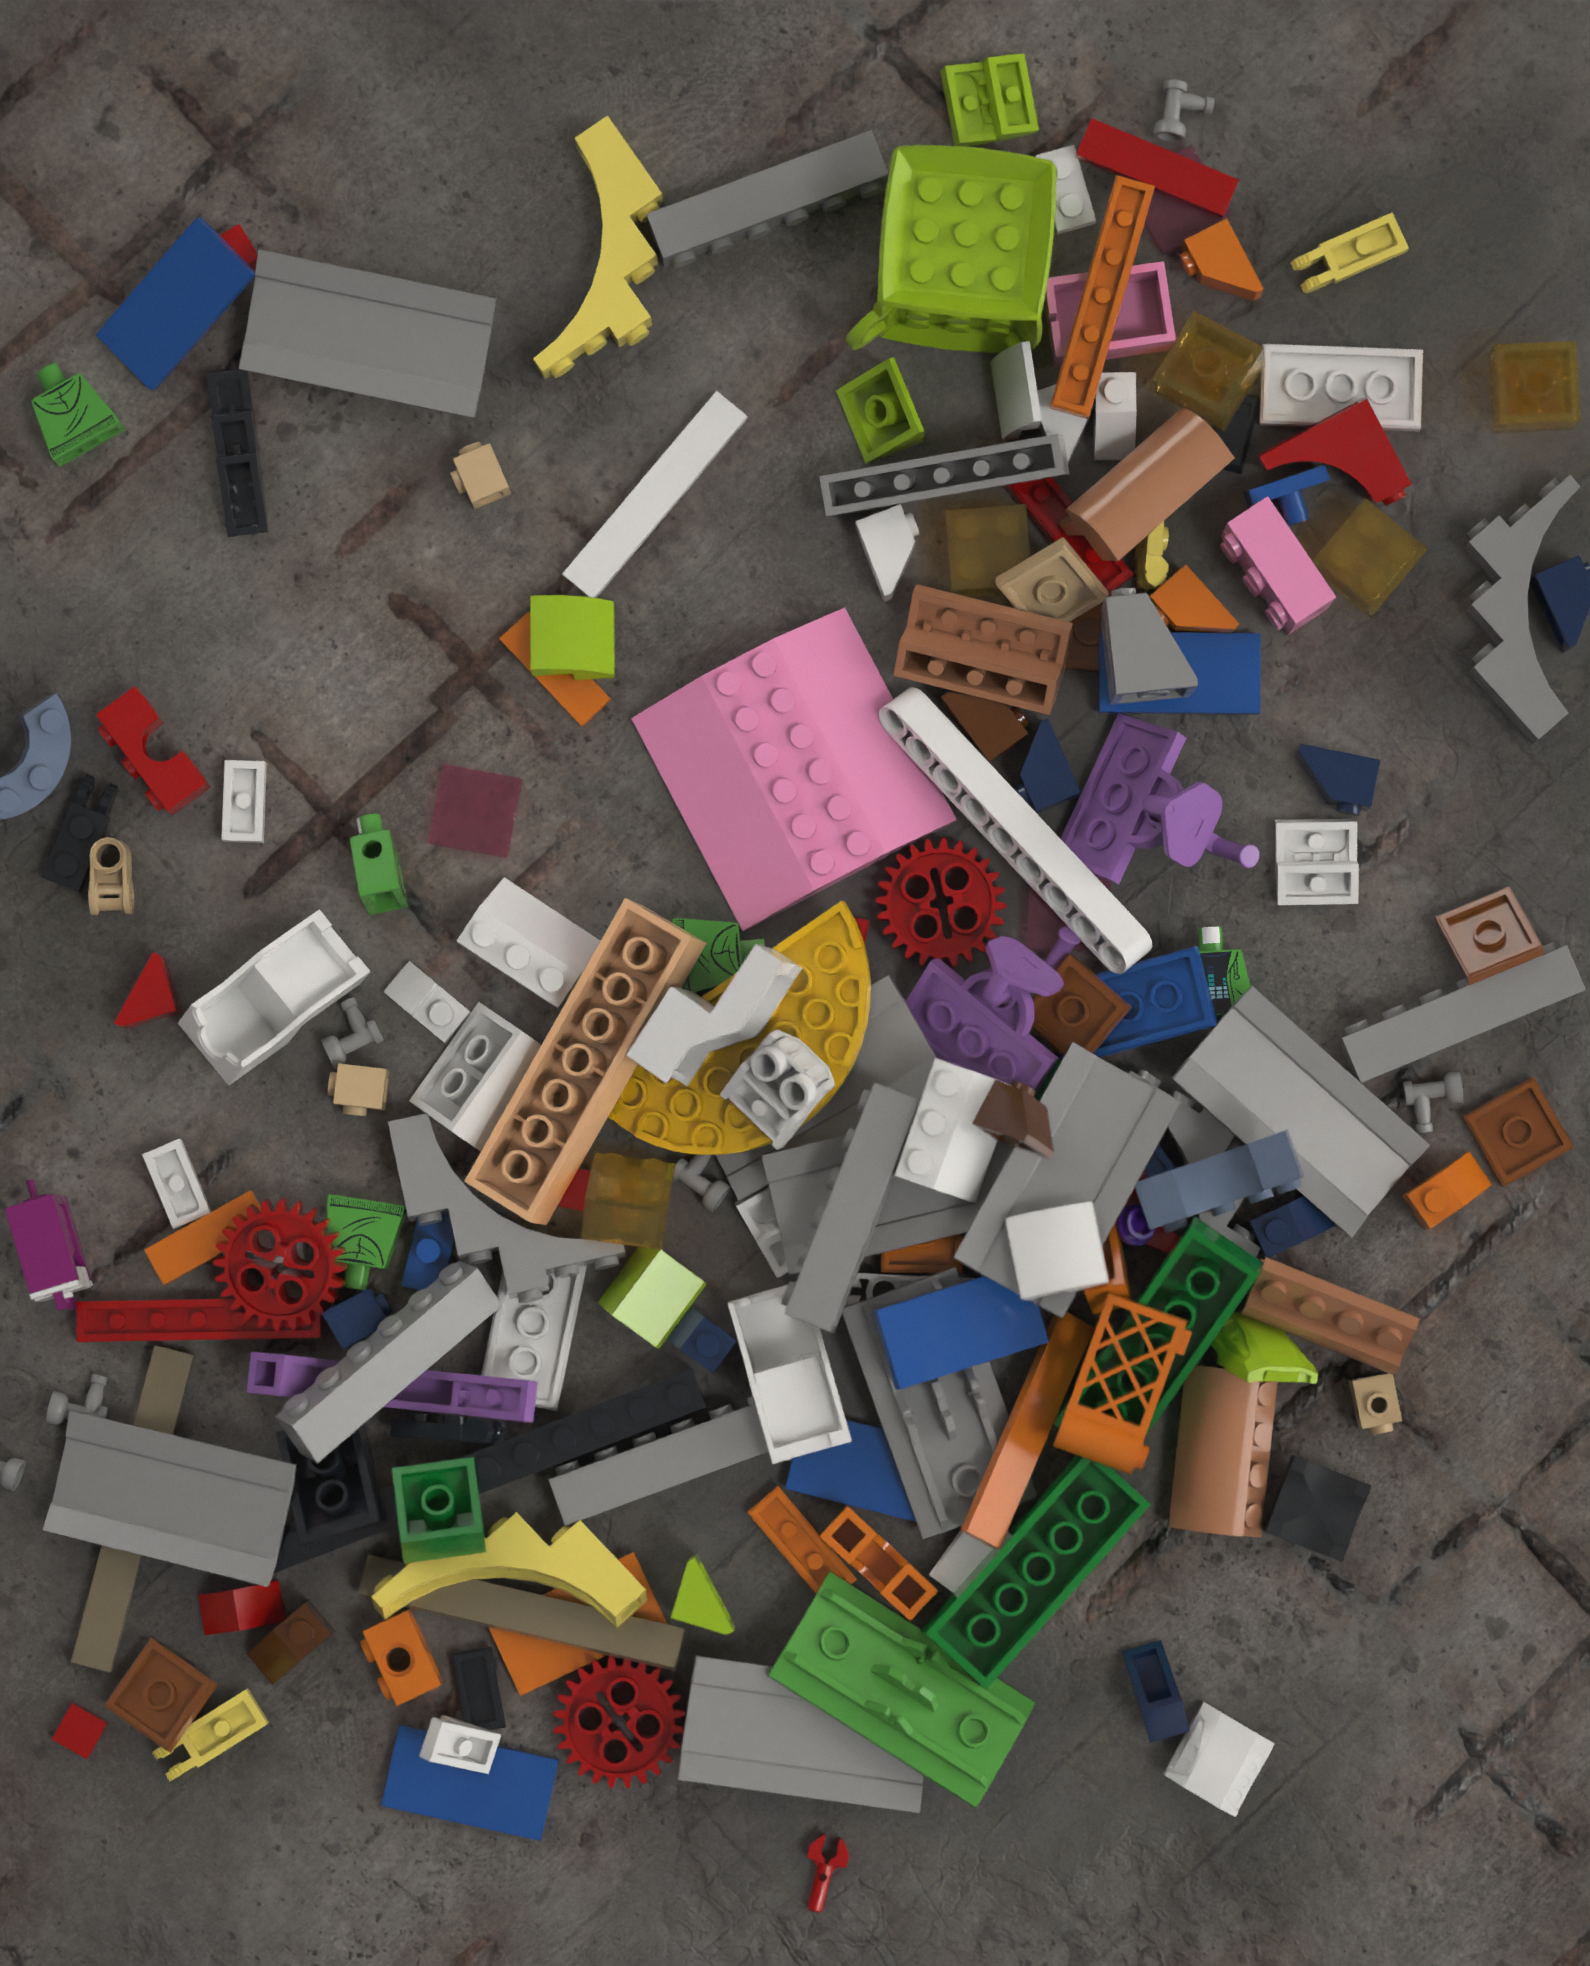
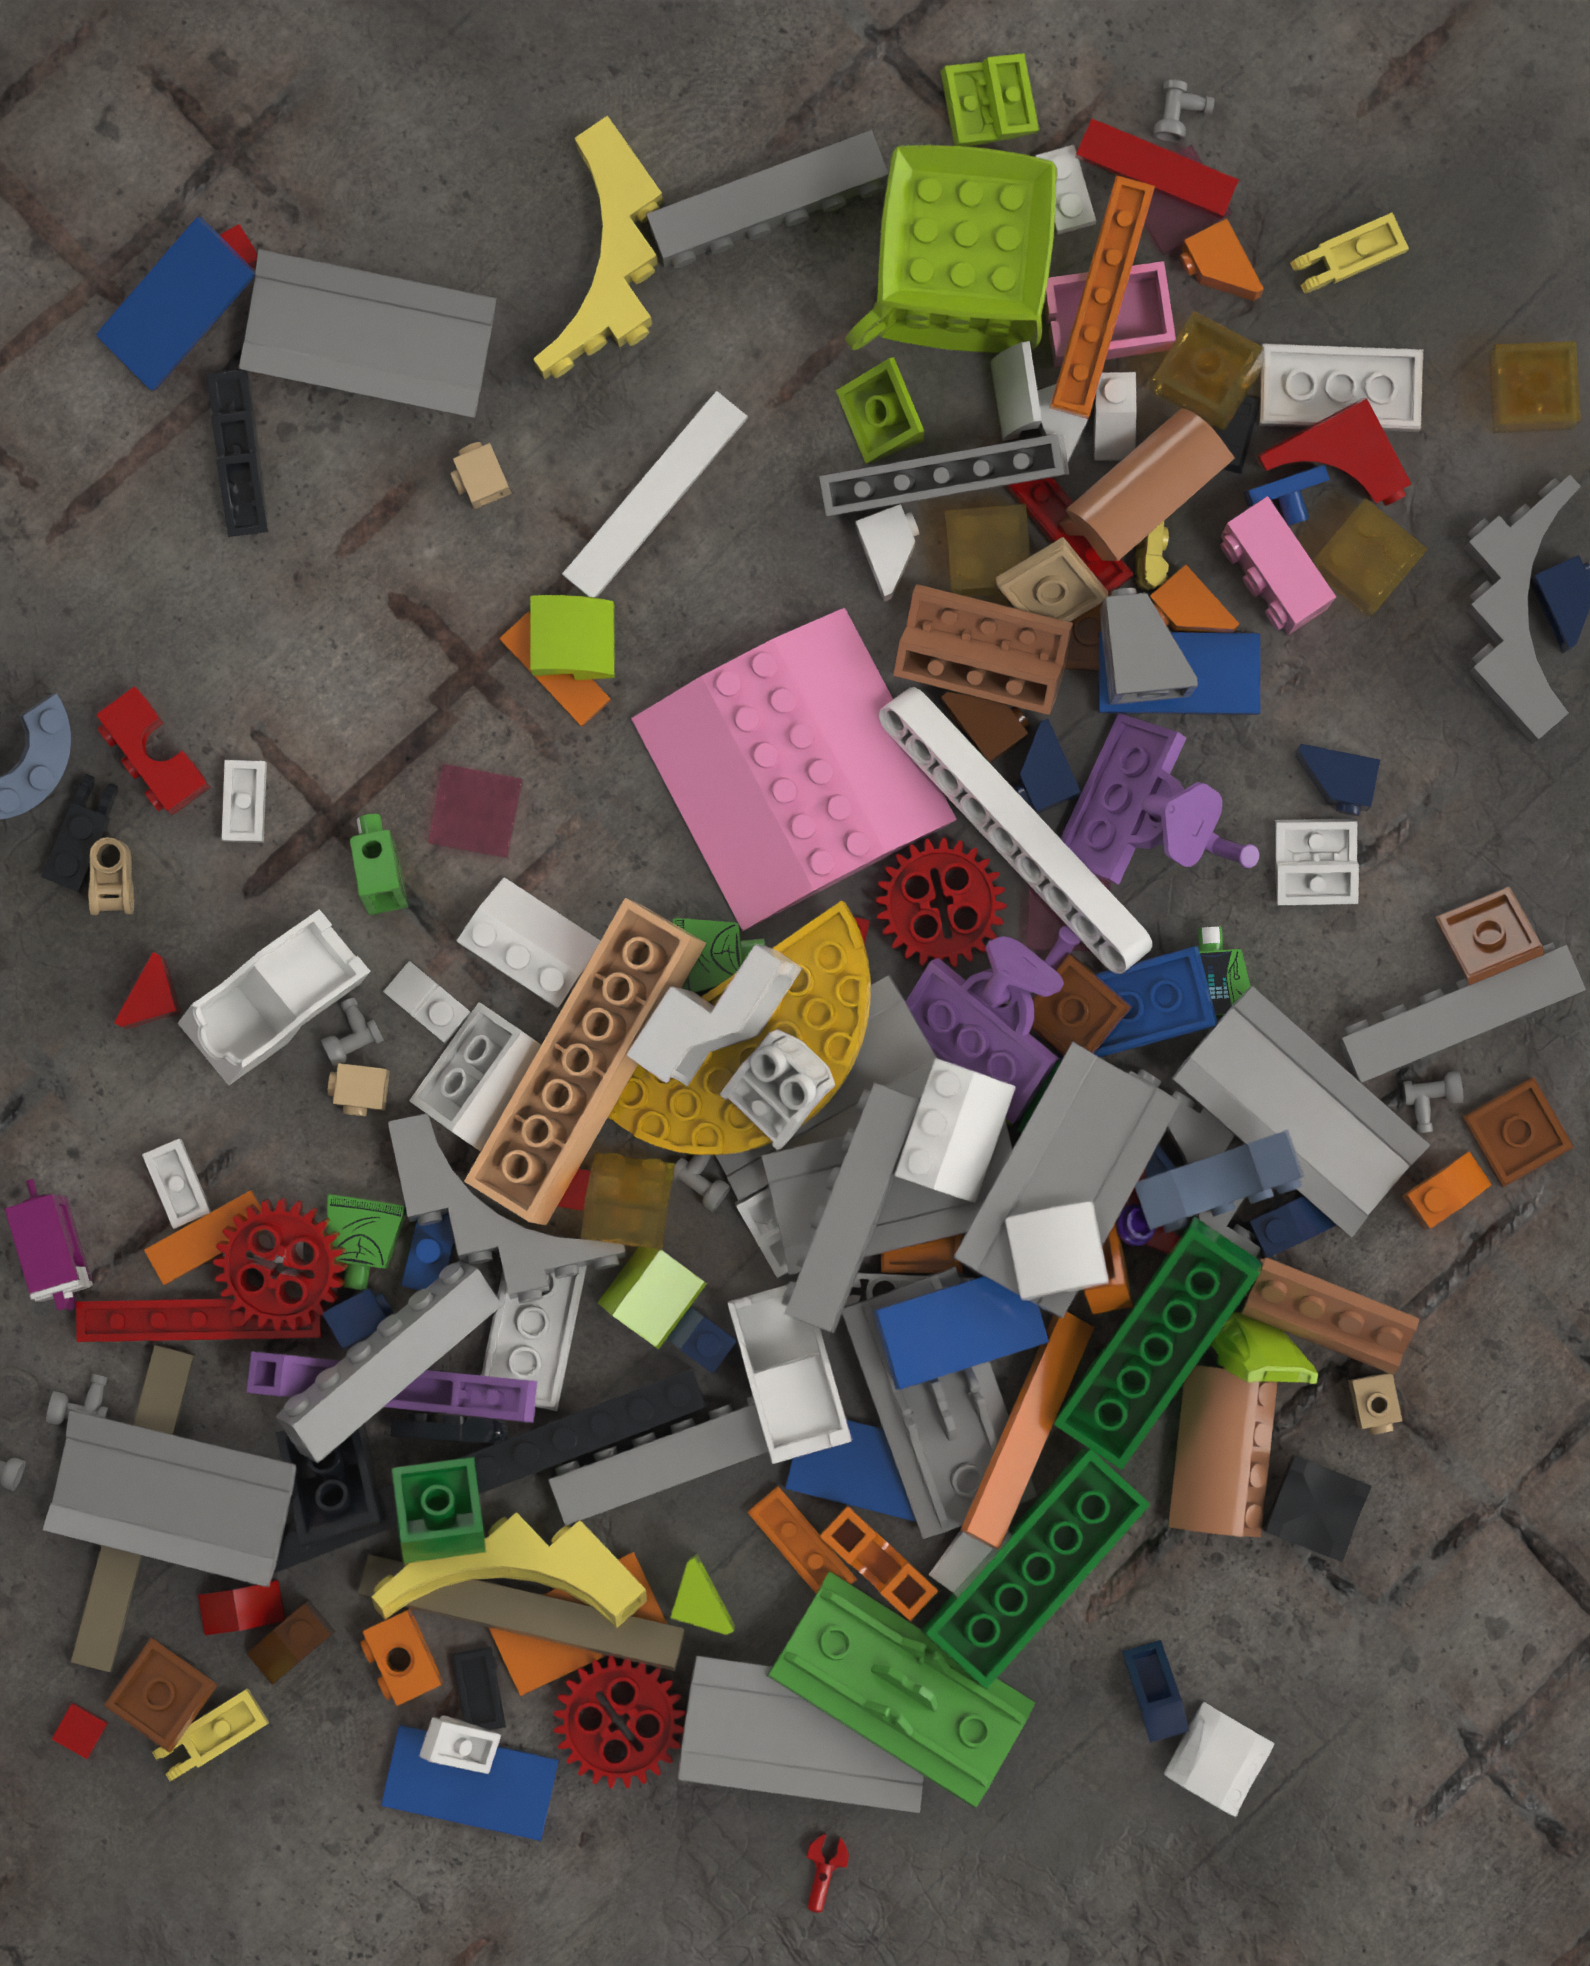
bright green torso [31,363,126,467] -> none
reddish brown slope [972,1080,1054,1159] -> none
orange piece [1053,1292,1192,1474] -> none

